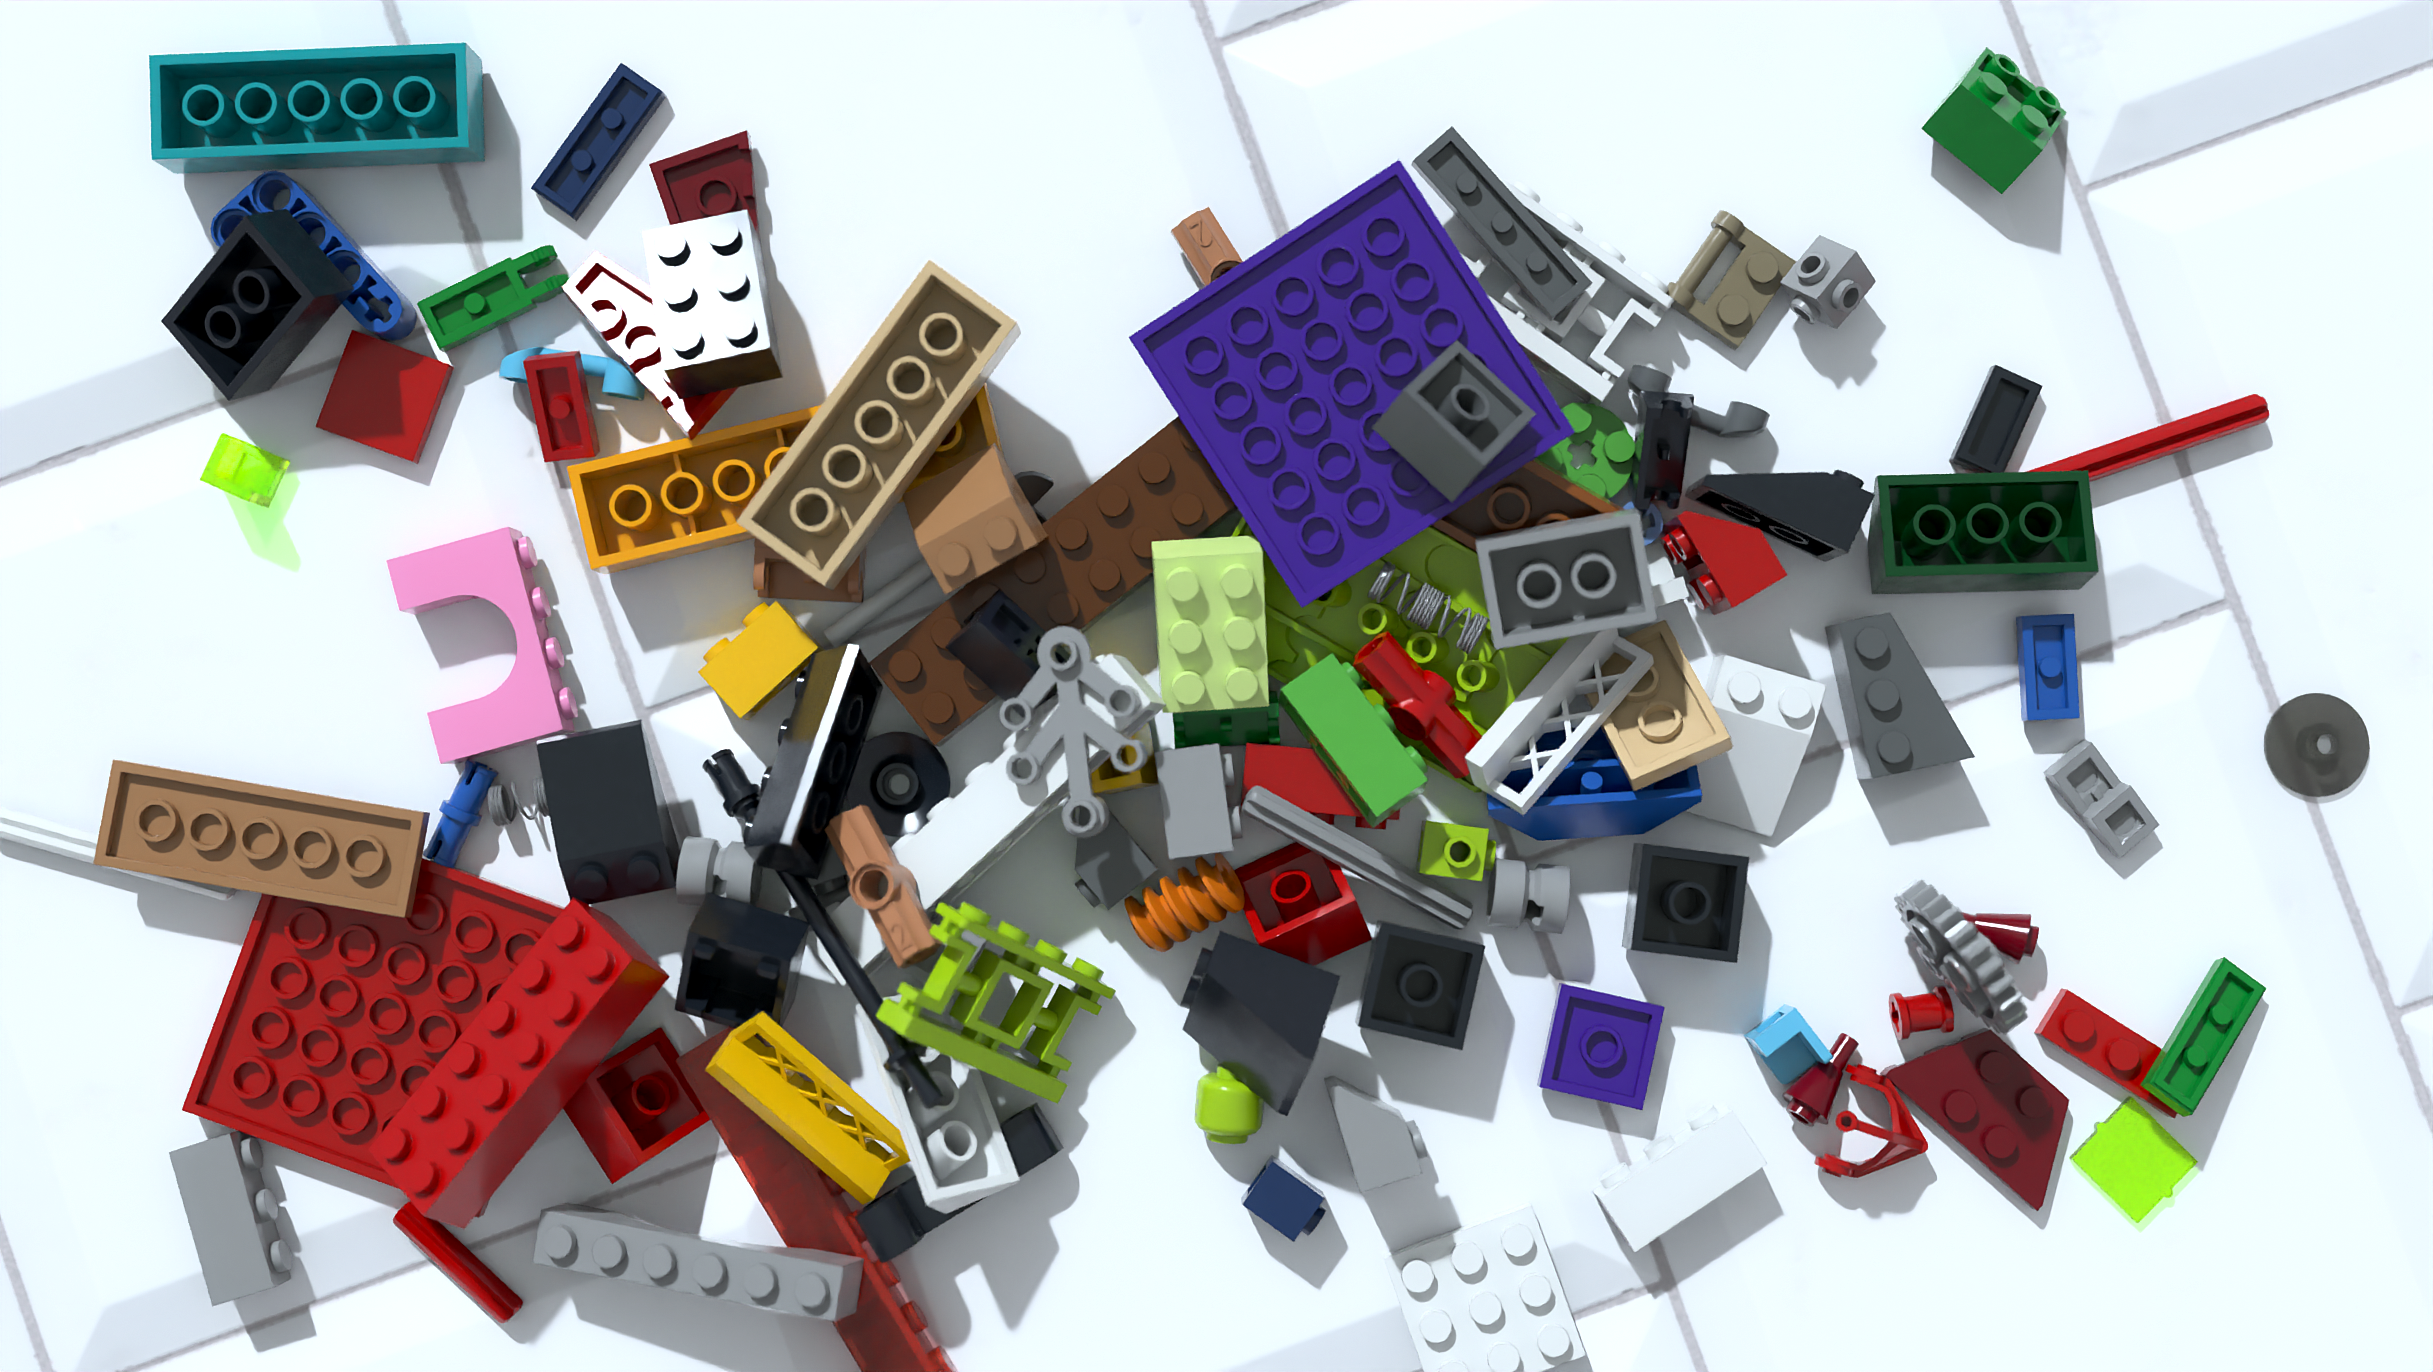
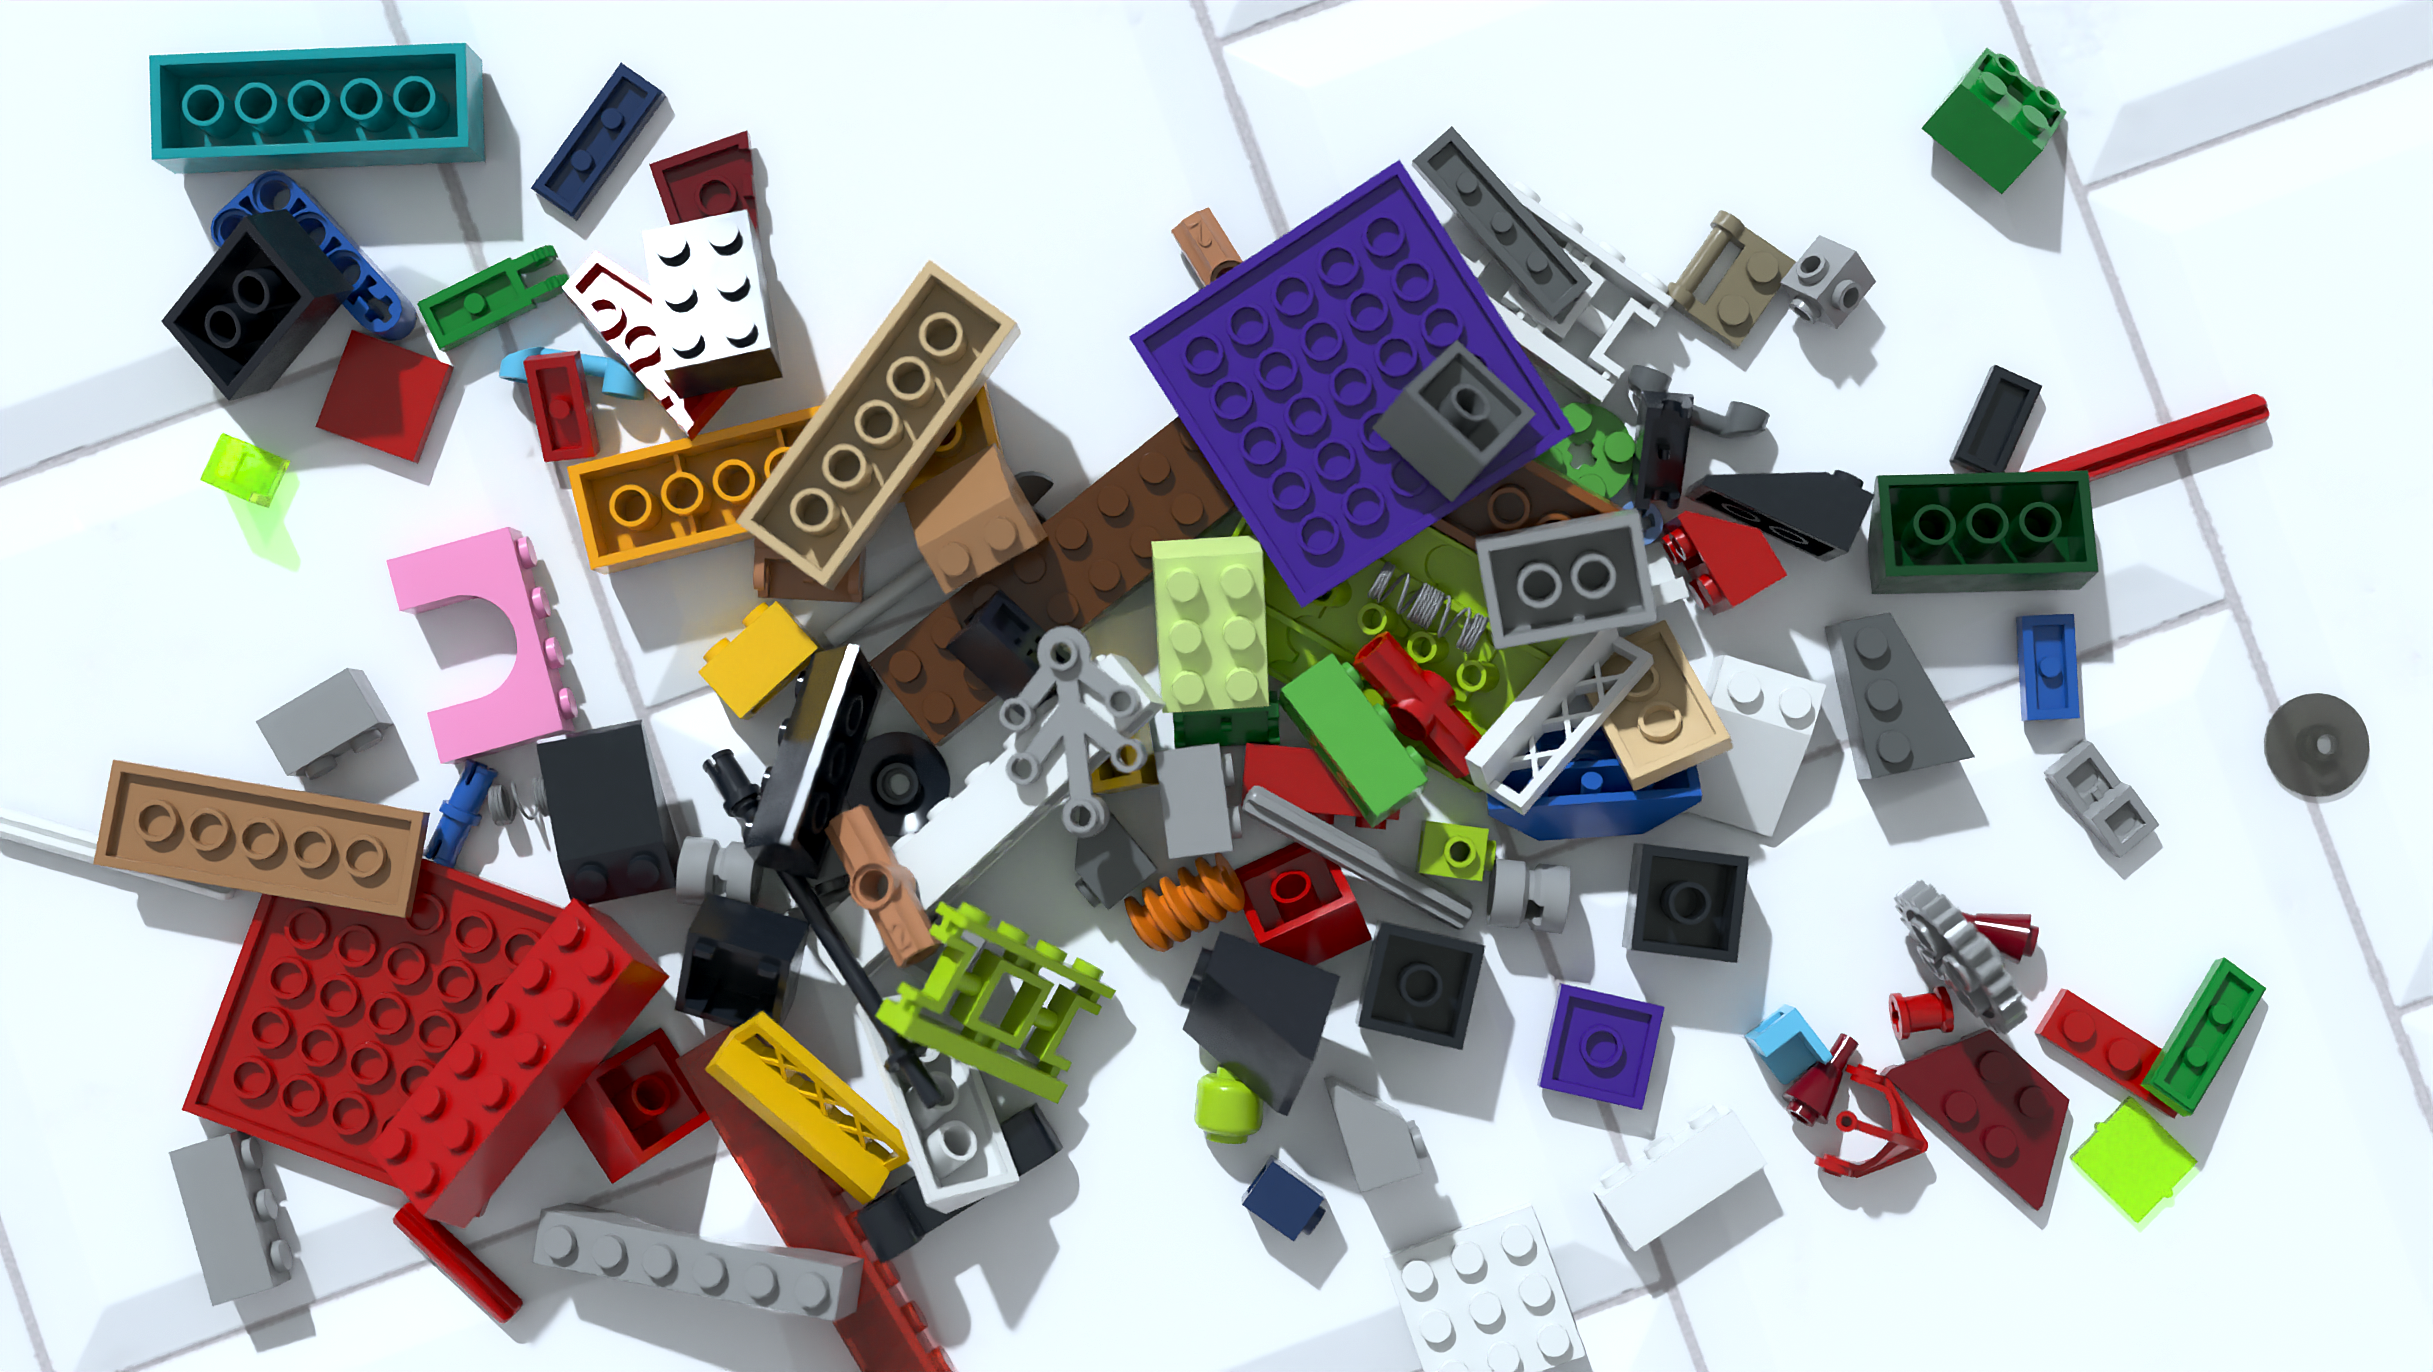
none -> light grey brick [255,668,394,780]

